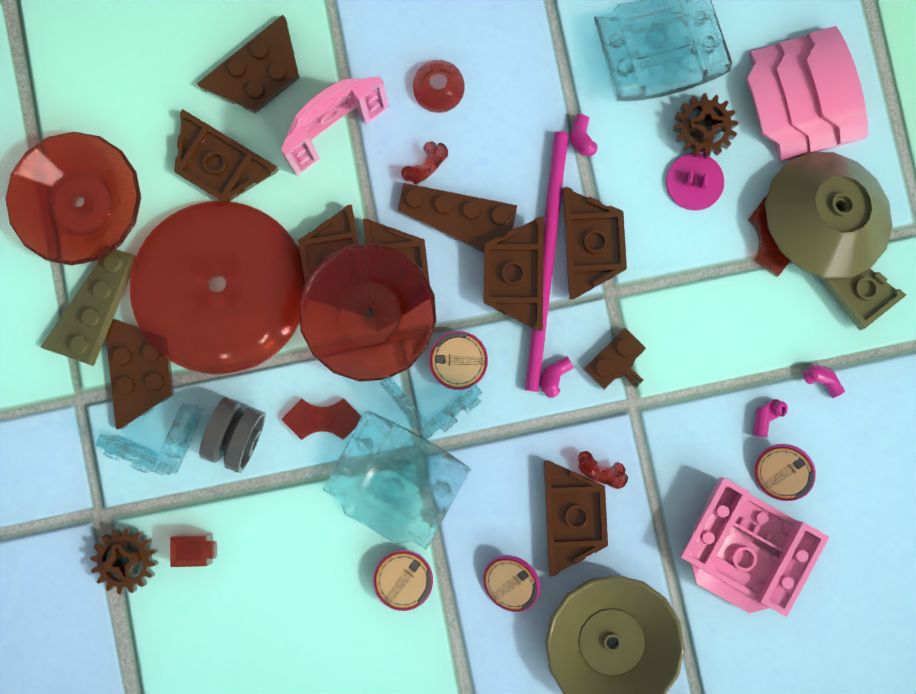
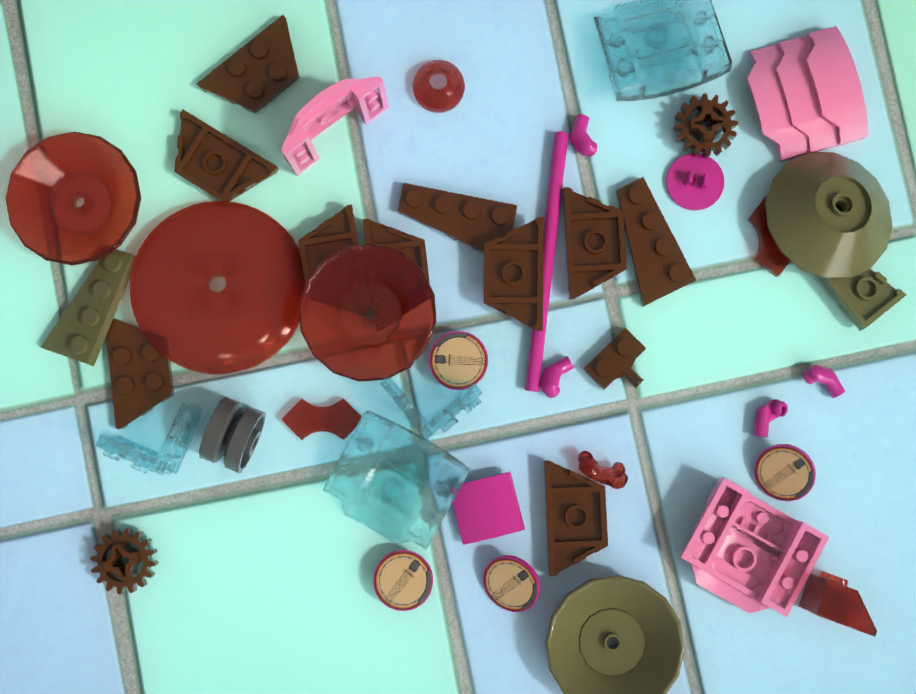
clear red brick [170,533,217,567] -> none
clear red piece [401,141,448,185] -> none
none -> dark pink slope [449,471,525,545]
none -> reddish brown wing [616,177,696,307]
none -> clear red slope [798,571,877,637]

